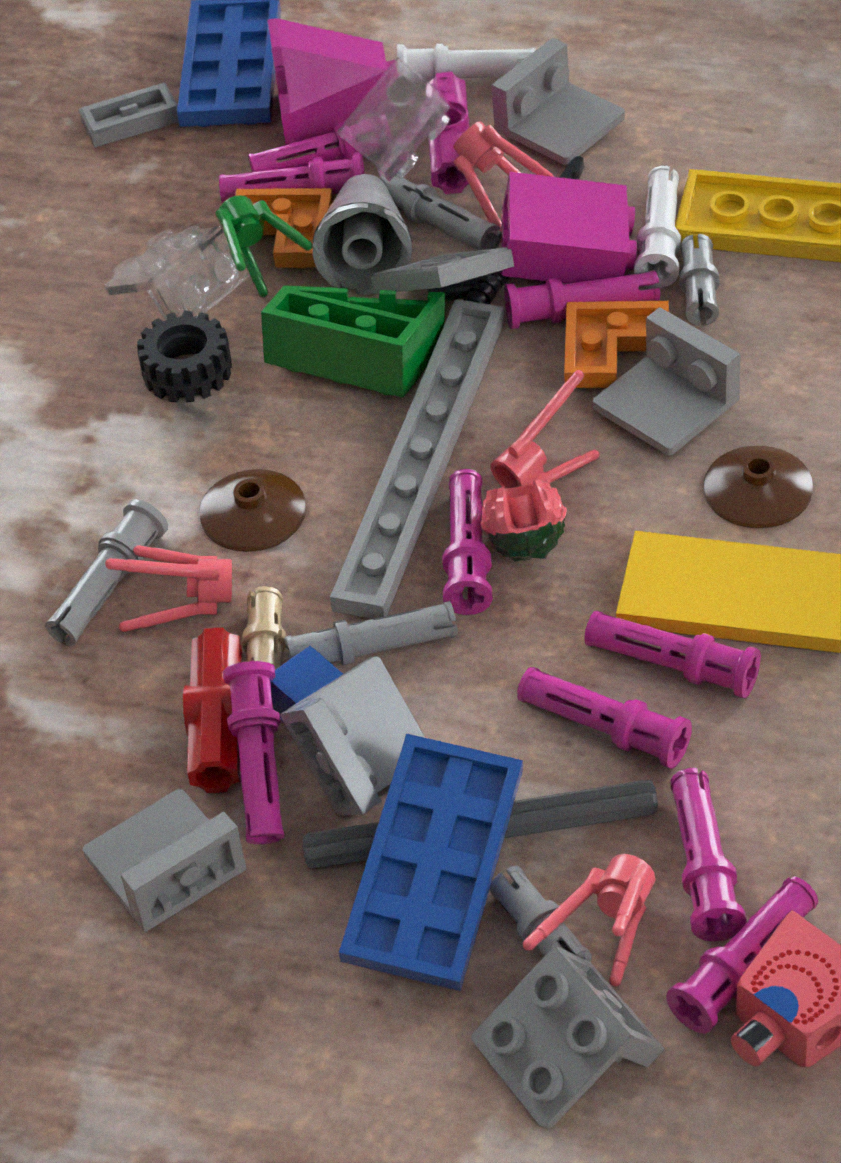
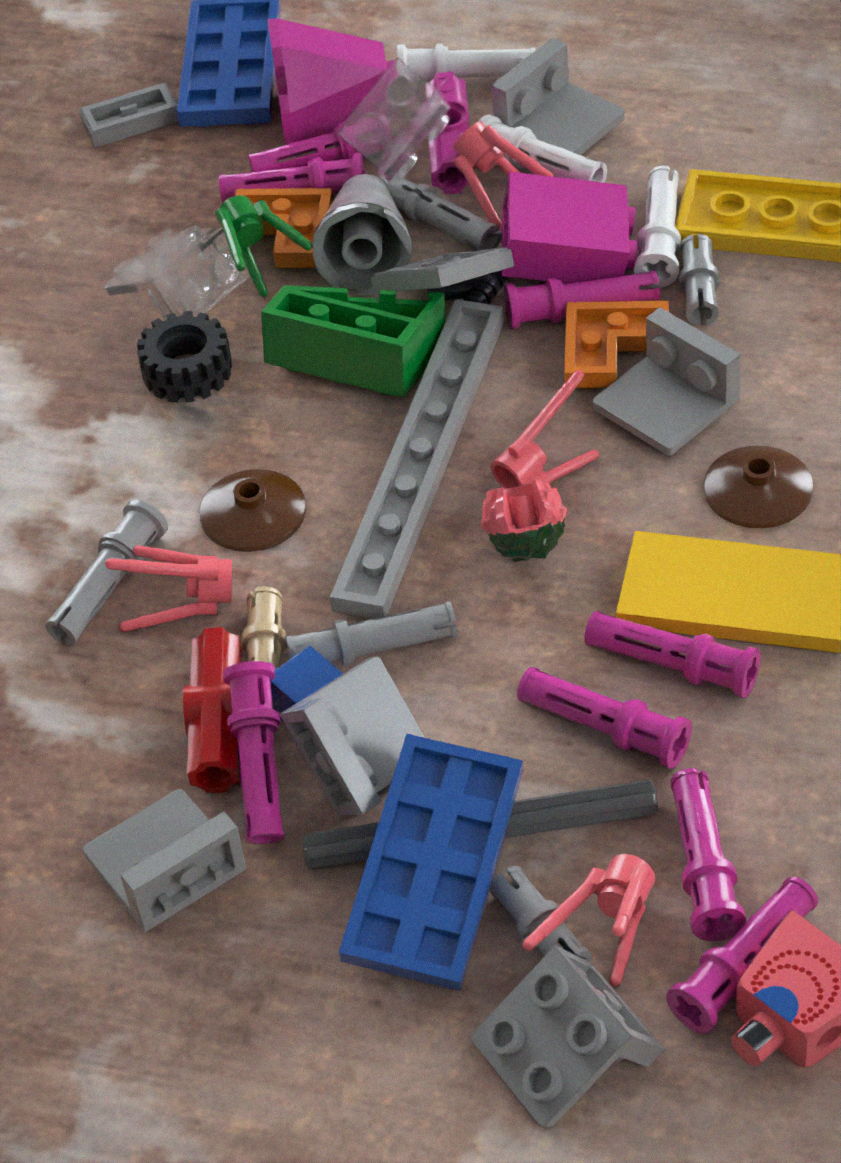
dark pink pin [442,469,493,615] -> none
none -> white pin [479,114,607,183]

